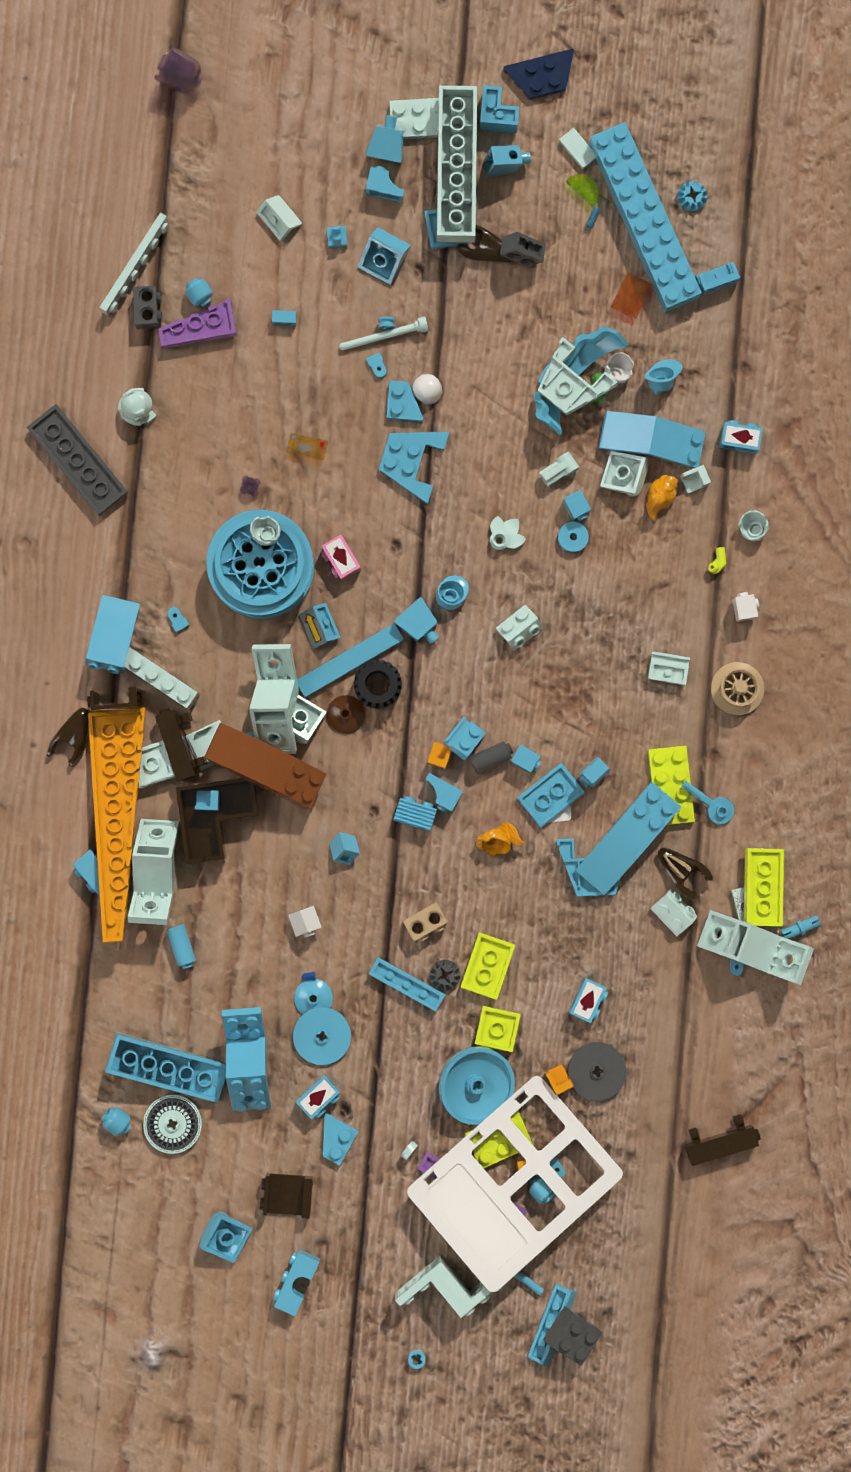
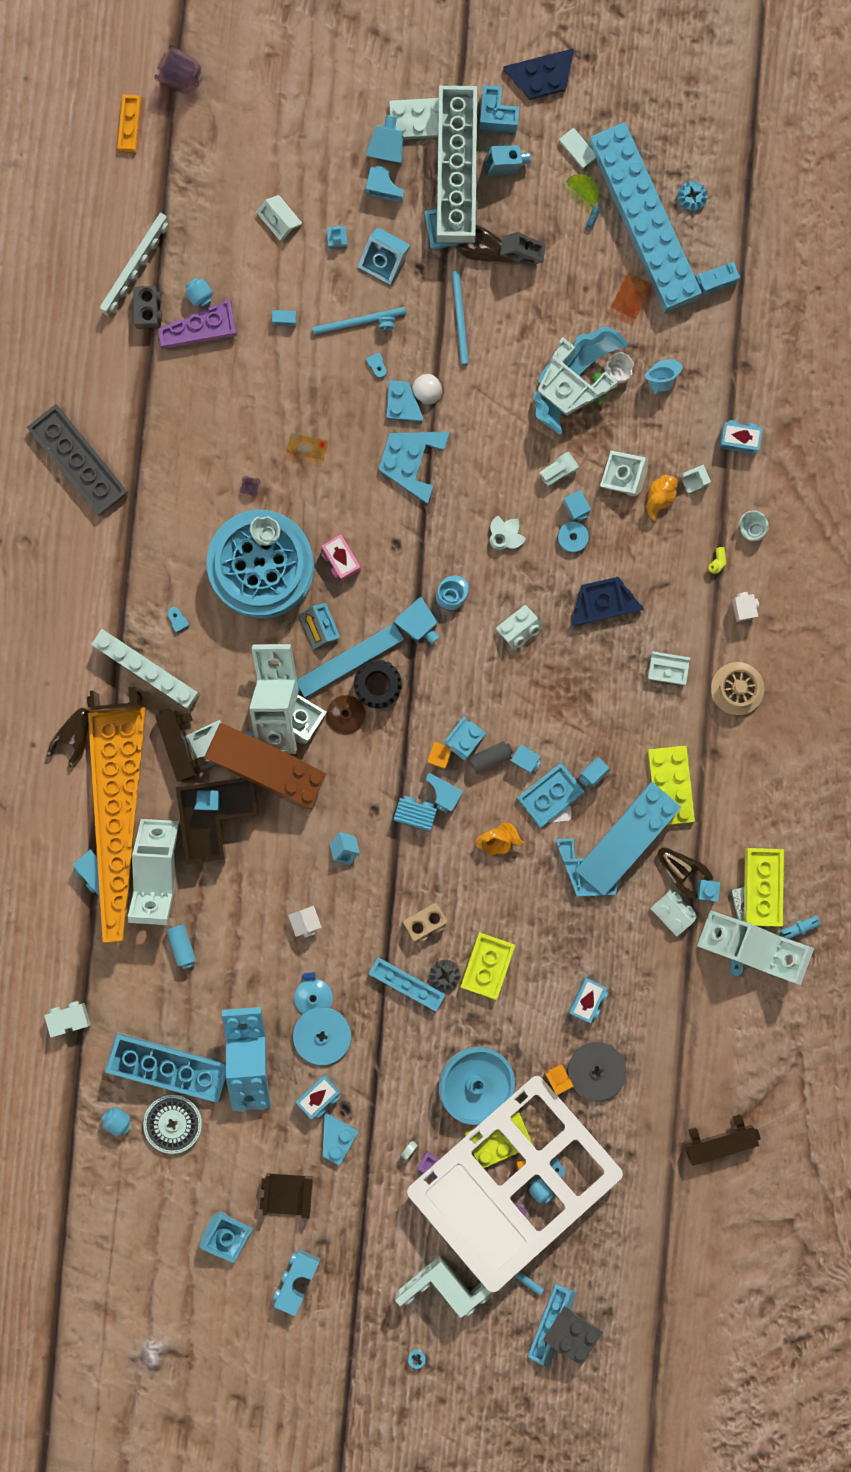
medium azure panel [85,595,140,674] -> none
light aqua helmet [118,388,157,426] -> none
light aqua plate [139,740,175,789] -> none
light aqua piece [339,316,429,351] -> none
neon yellow plate [475,1006,521,1052] -> none
medium azure windscreen [598,411,706,469] -> none
medium azure piece [681,781,734,824] -> none
none -> light aqua brick [44,1001,91,1038]
none -> light orange tile [117,94,142,153]
none -> medium azure piece [312,307,406,335]
none -> medium azure piece [452,271,469,365]
none -> dark blue wing [571,577,644,627]
none -> medium azure brick [696,880,720,901]

